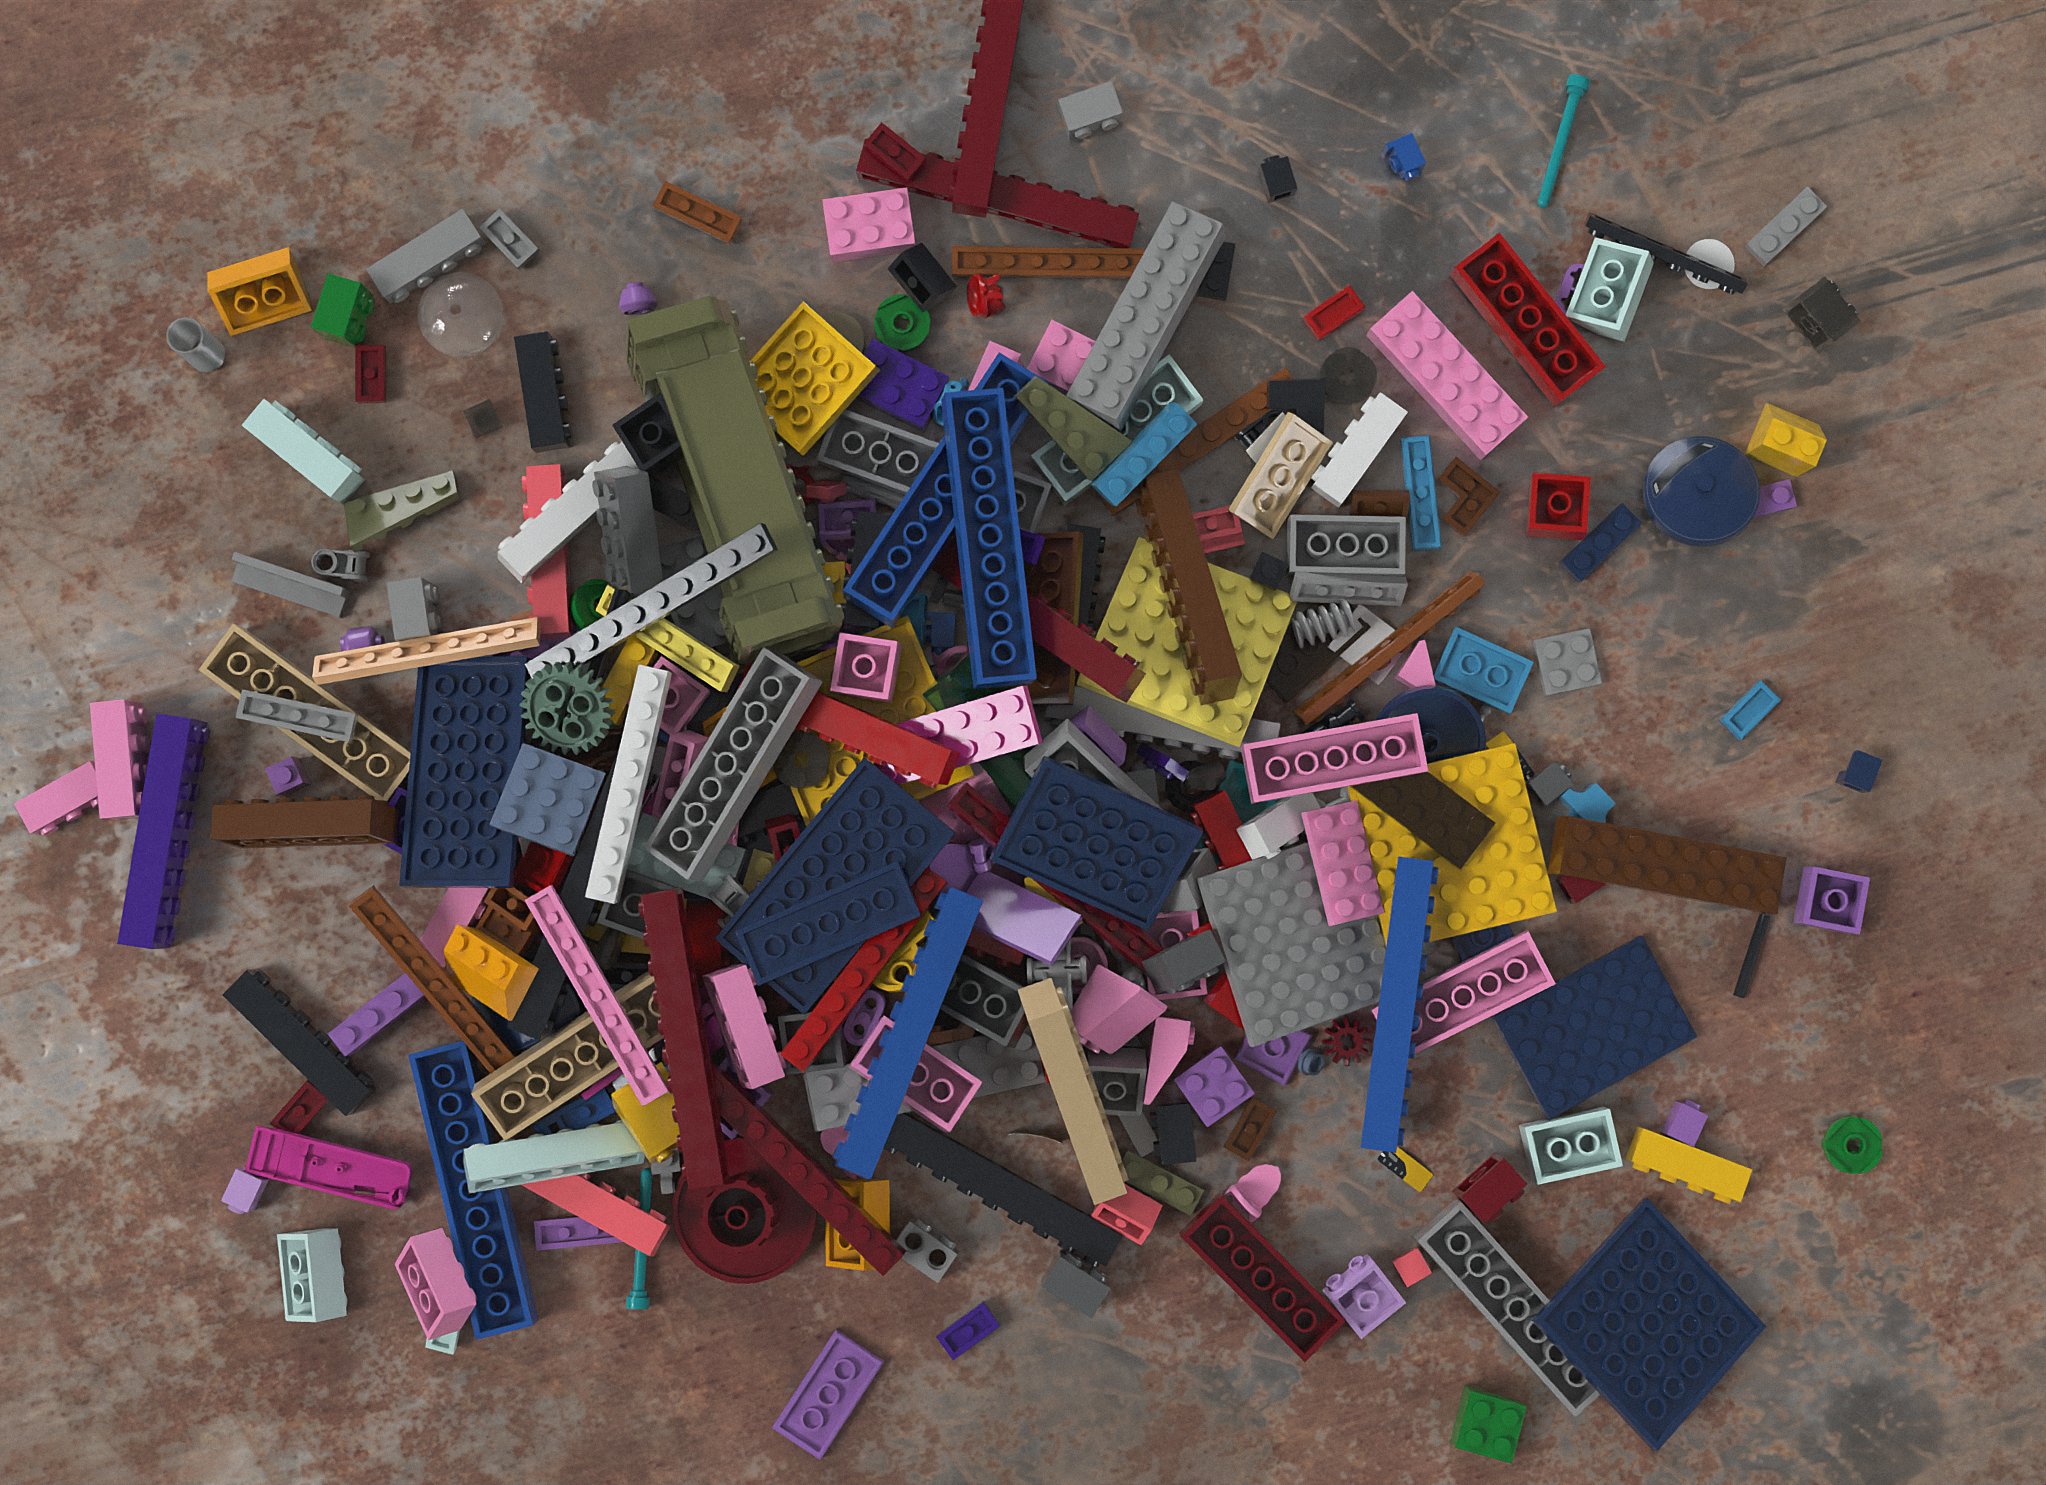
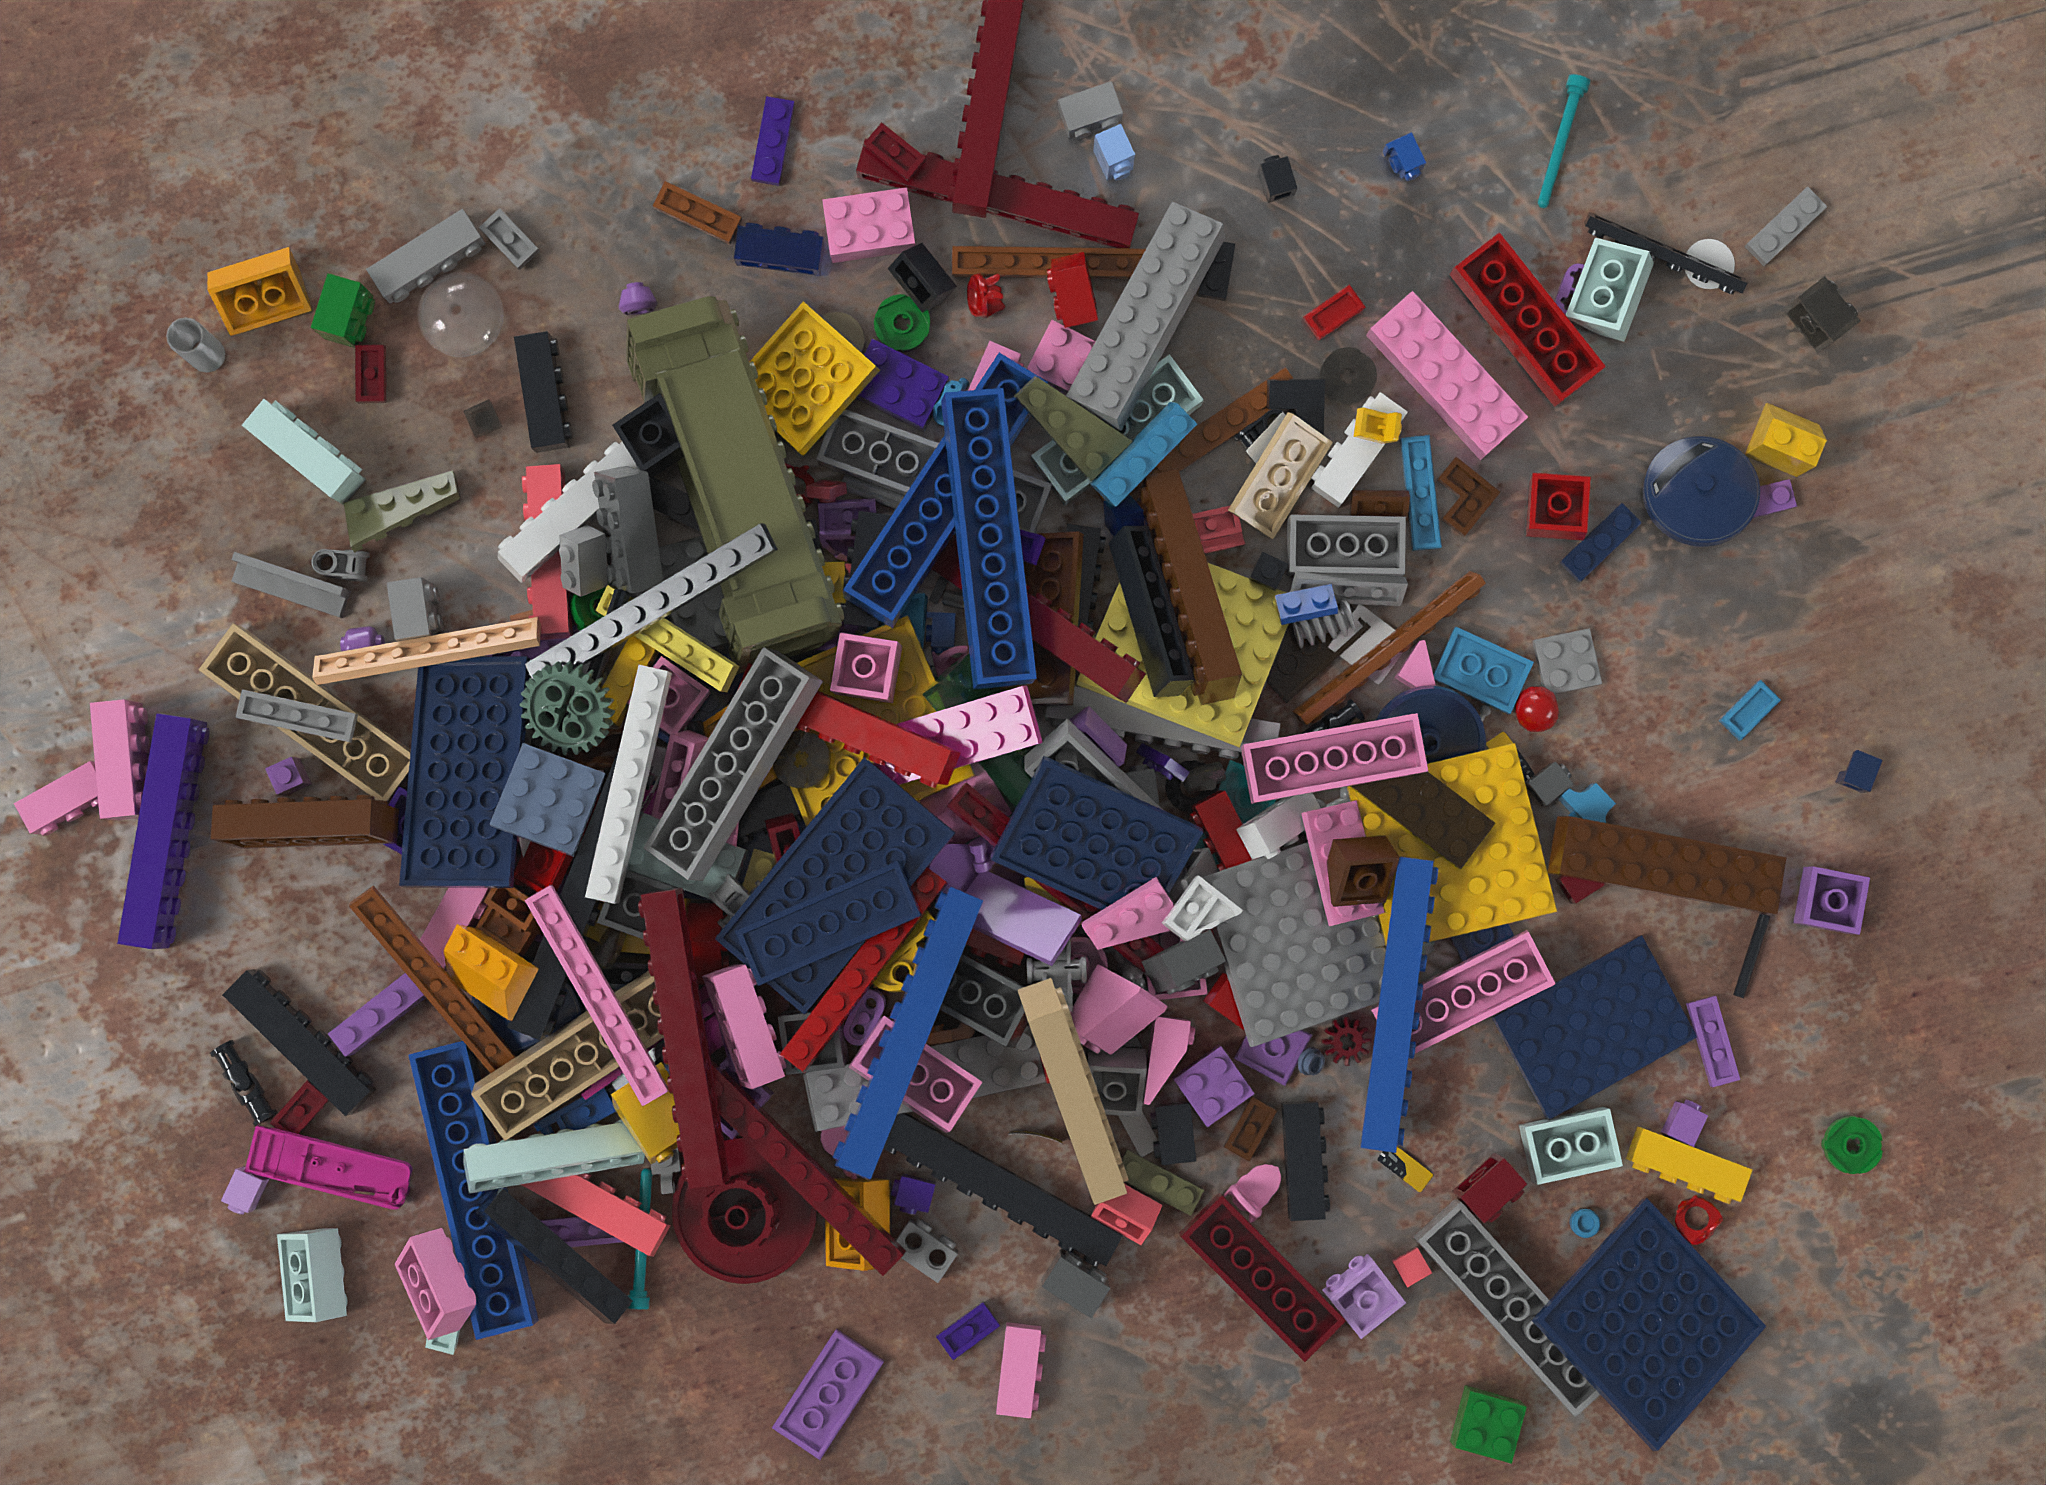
none -> black piece [209,1040,278,1127]
none -> black brick [475,1188,633,1324]
none -> light grey brick [559,525,608,597]
none -> clear blue brick [734,223,825,276]
none -> dark purple plate [751,96,795,186]
none -> dark purple brick [891,1174,936,1215]
none -> bright pink brick [996,1322,1046,1418]
none -> red brick [1047,252,1098,328]
none -> bright pink wing [1081,877,1175,950]
none -> light blue brick [1093,124,1135,181]
none -> clear blue brick [1103,494,1144,536]
none -> black brick [1108,526,1195,697]
none -> white wing [1162,875,1243,941]
none -> plate [1275,584,1338,625]
none -> black brick [1281,1101,1330,1221]
none -> reddish brown slope [1327,835,1400,907]
none -> yellow bracket [1353,408,1402,444]
none -> red hair [1514,686,1559,732]
none -> dark azure tile [1569,1208,1600,1238]
none -> red piece [1675,1195,1723,1245]
none -> medium lavender plate [1686,996,1740,1087]

